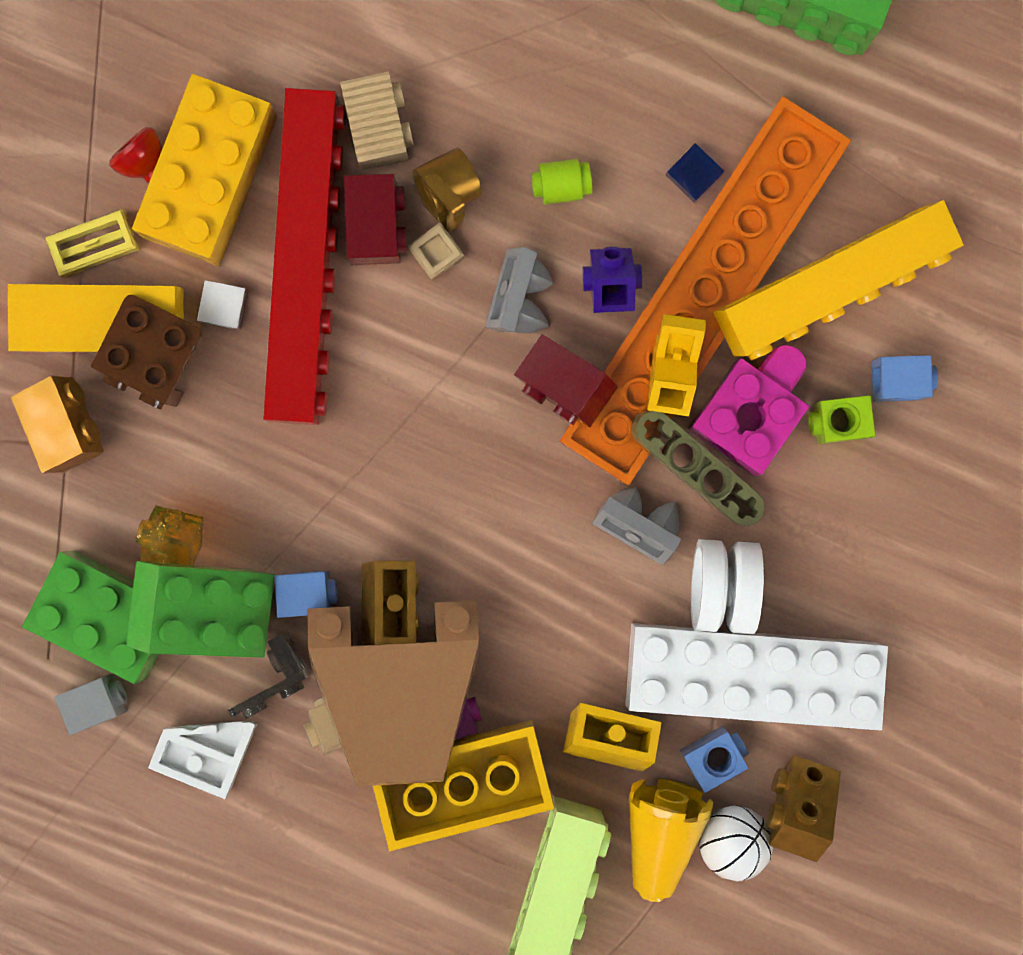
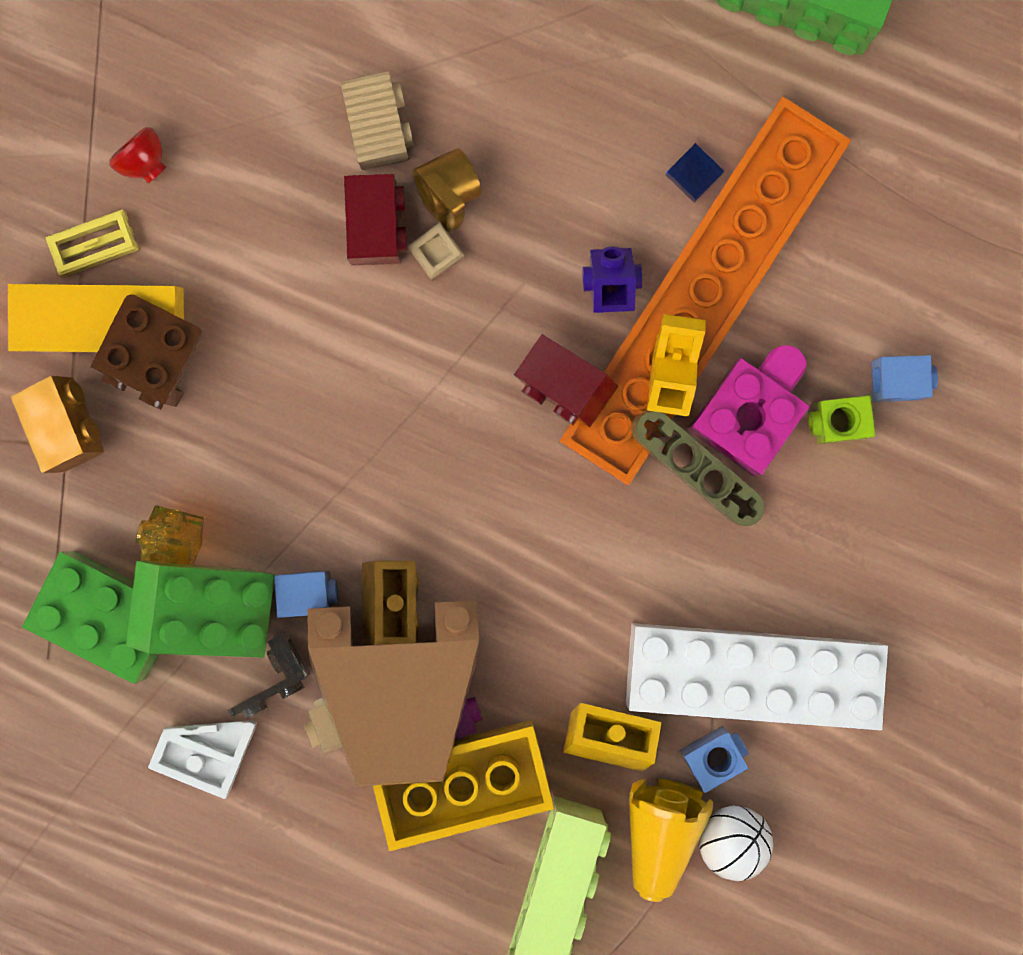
light grey brick [54,674,127,736] -> none
yellow brick [132,74,277,267] -> none
white tile [197,280,248,330] -> none
red brick [263,88,346,425] -> none
light grey tile [485,247,553,333] -> none
lime brick [531,159,592,205] -> none
light grey tile [592,487,681,565] -> none
white wheel [691,539,764,634] -> none
yellow brick [713,200,964,360] -> none
pearl gold brick [766,755,841,862] -> none

